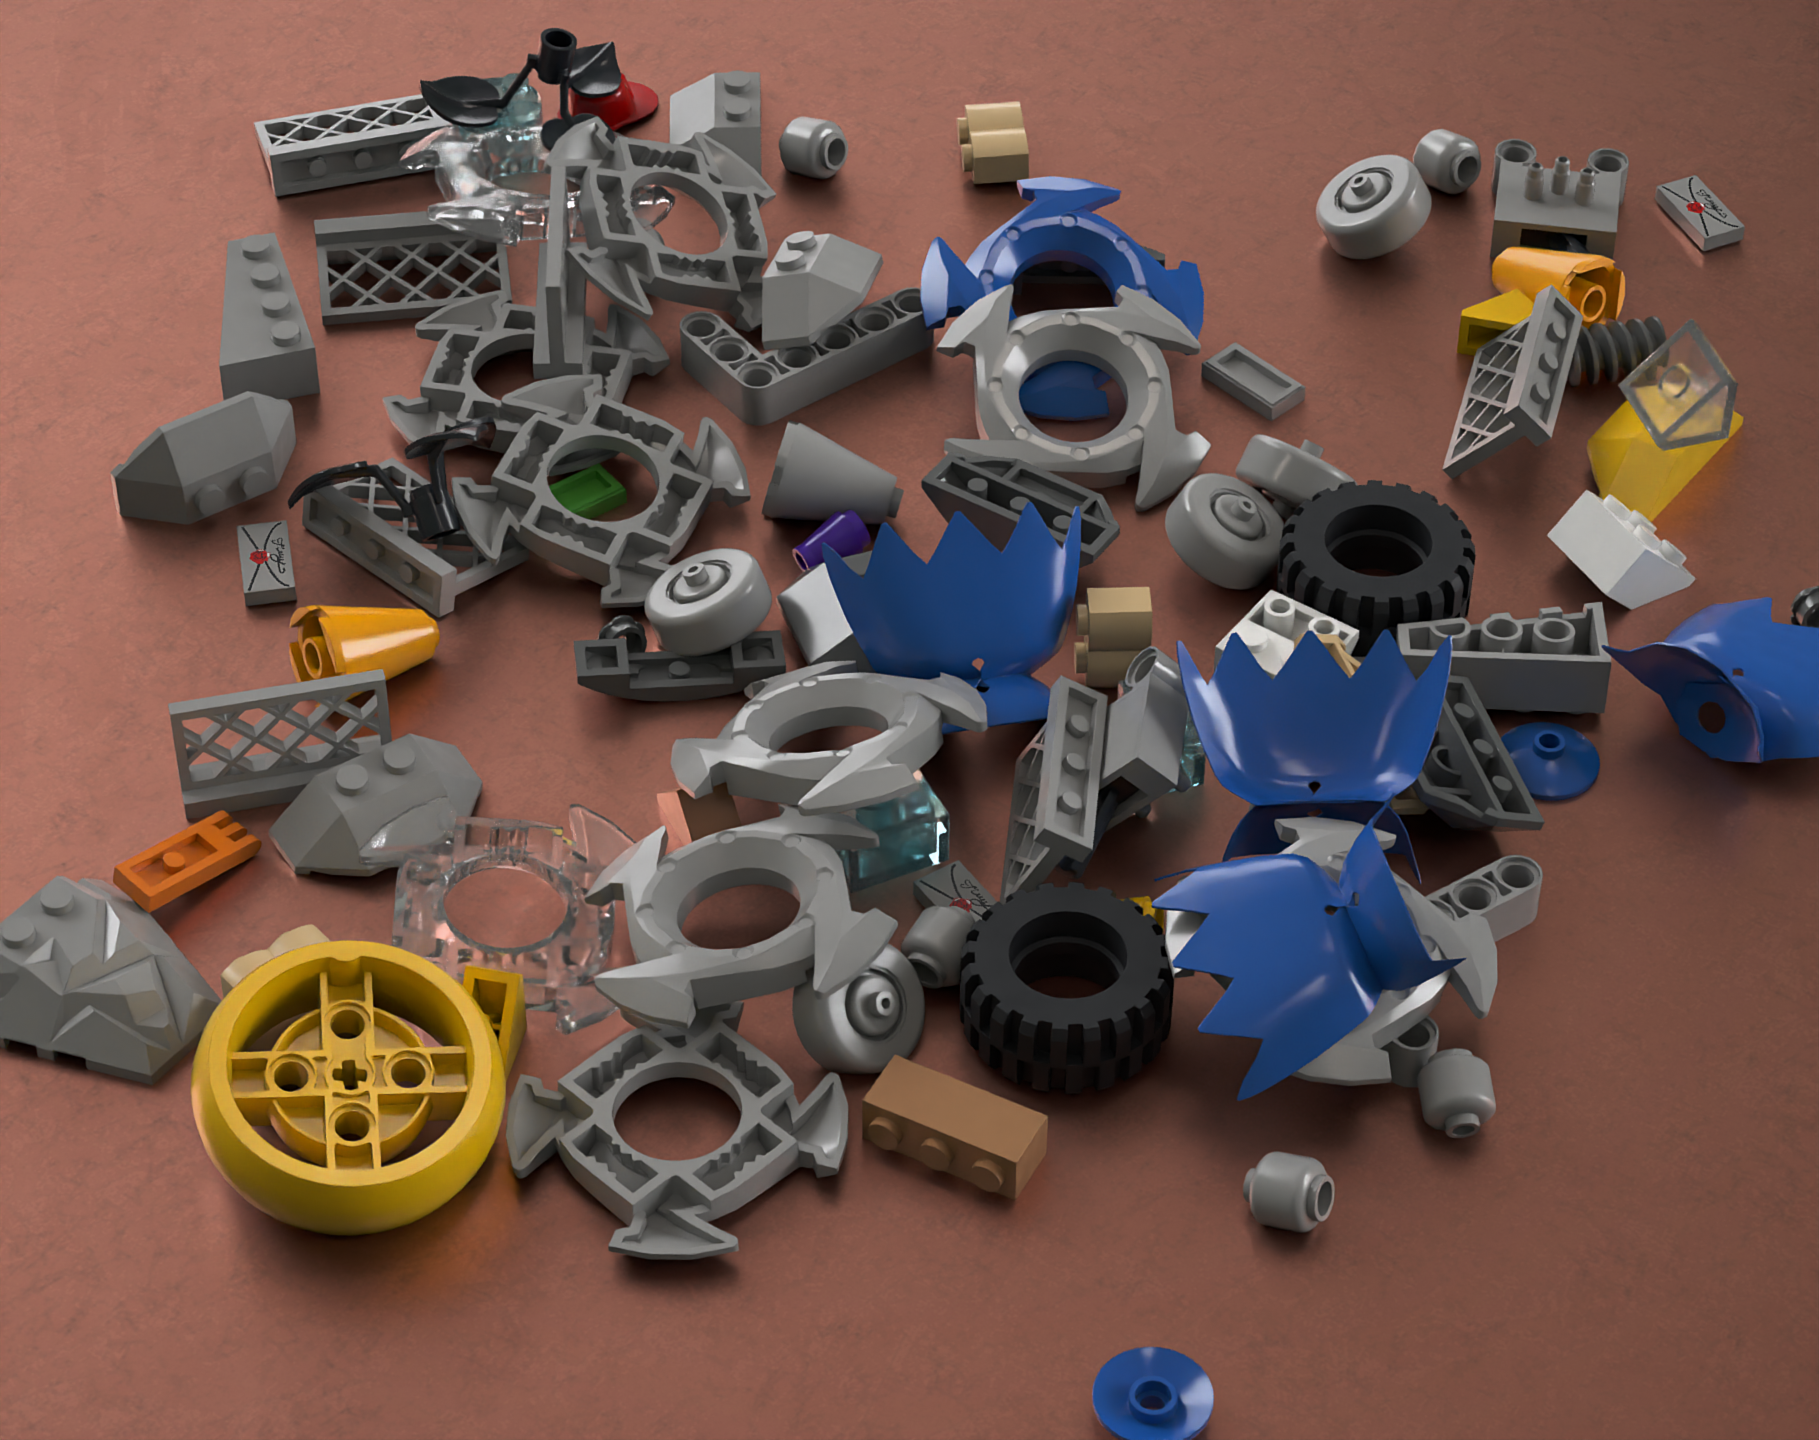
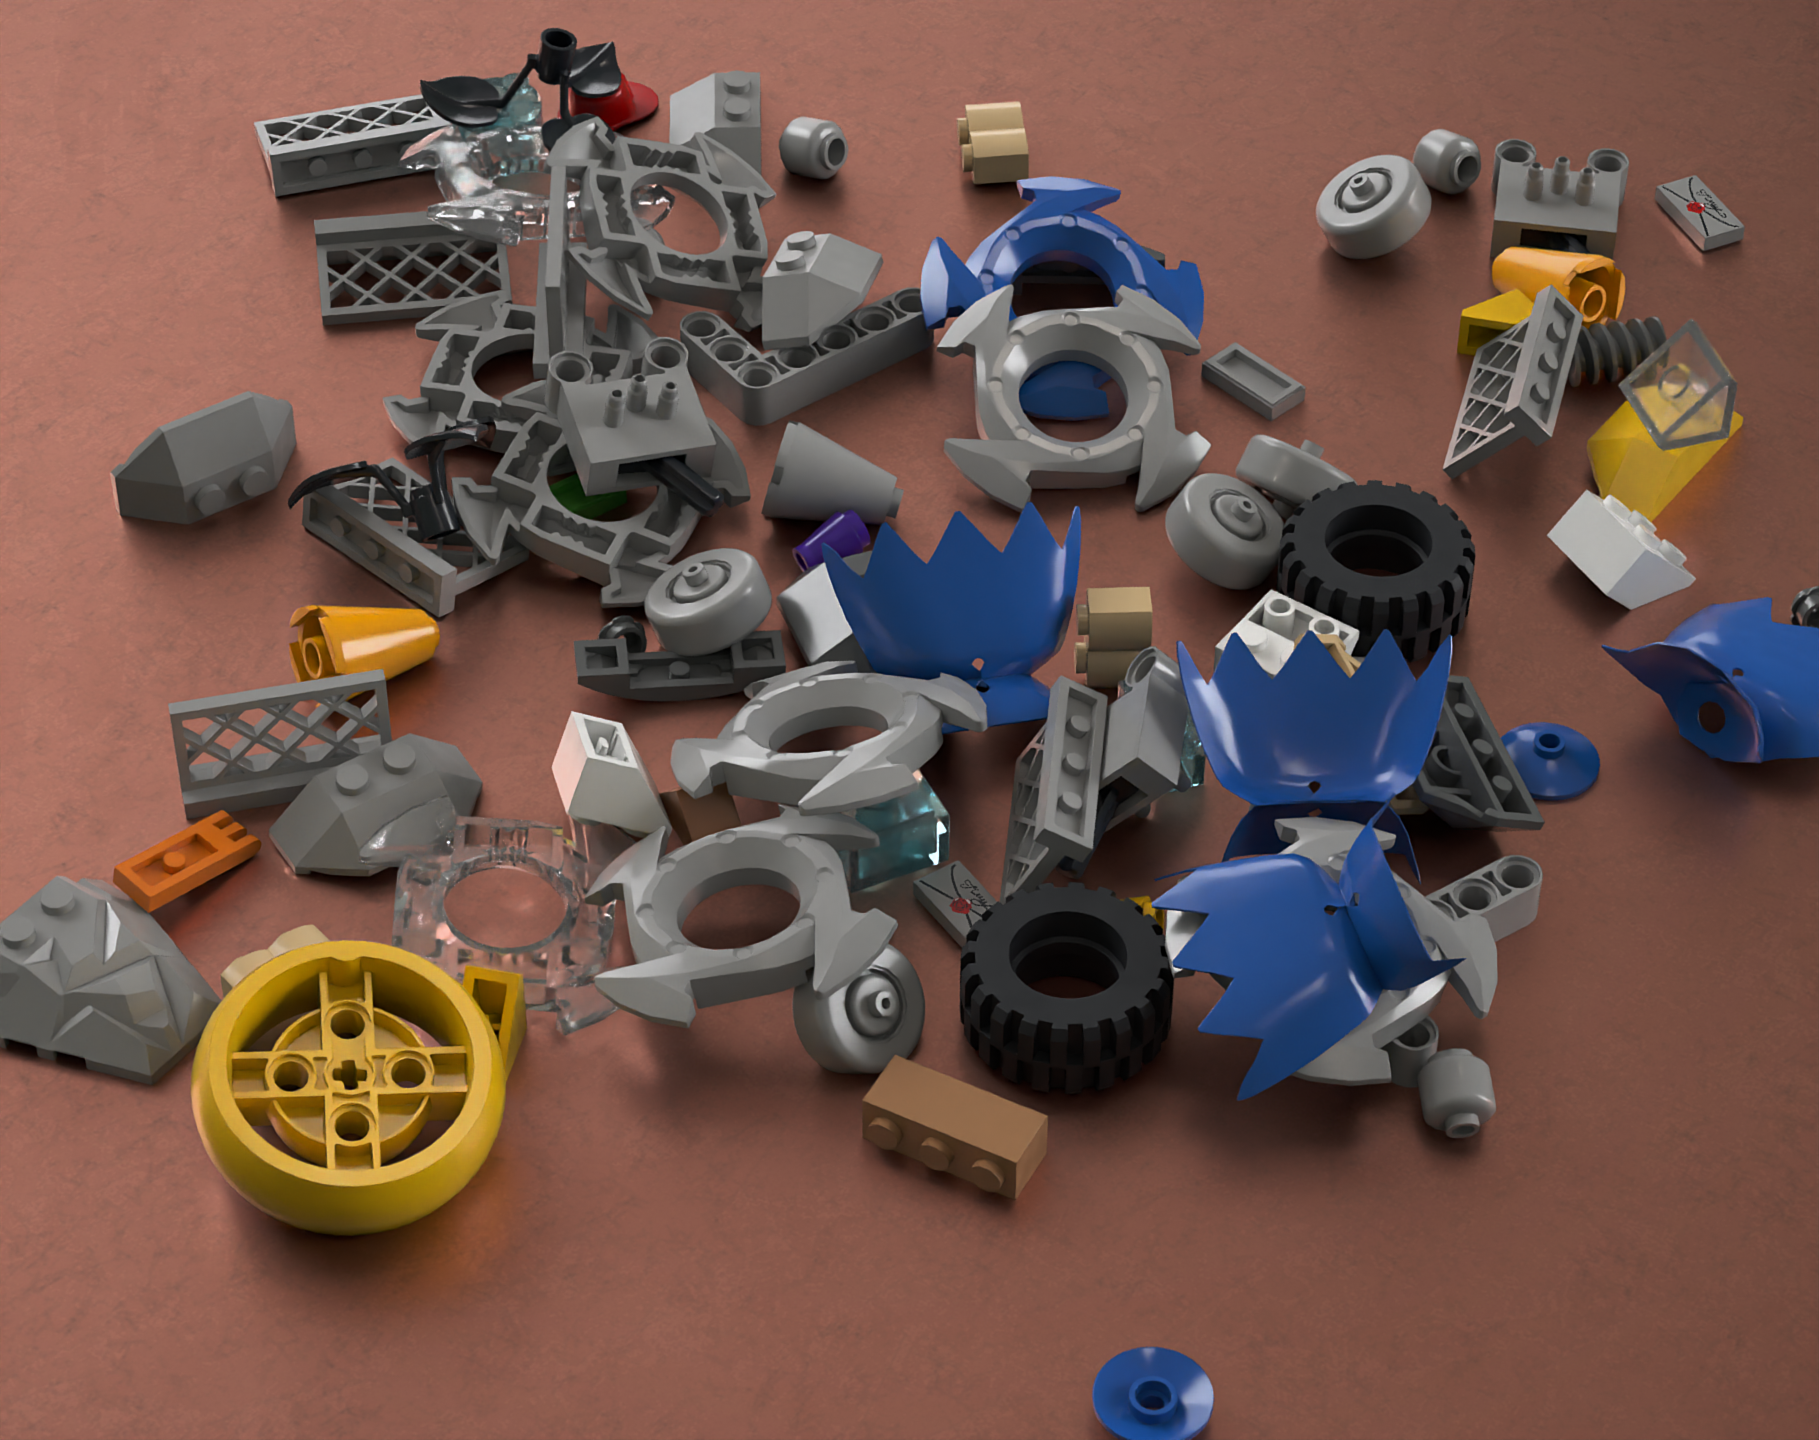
light grey wedge [219,232,320,400] -> none
light grey tile [236,520,297,606] -> none
light grey piece [506,998,849,1260] -> none
light grey head [901,906,975,989] -> none
dark grey wedge [921,453,1120,569] -> none
light grey head [1243,1151,1335,1233] -> none
light grey wedge [1396,602,1612,714] -> none
none -> light grey piece [544,337,725,517]
none -> white slope [551,711,672,838]

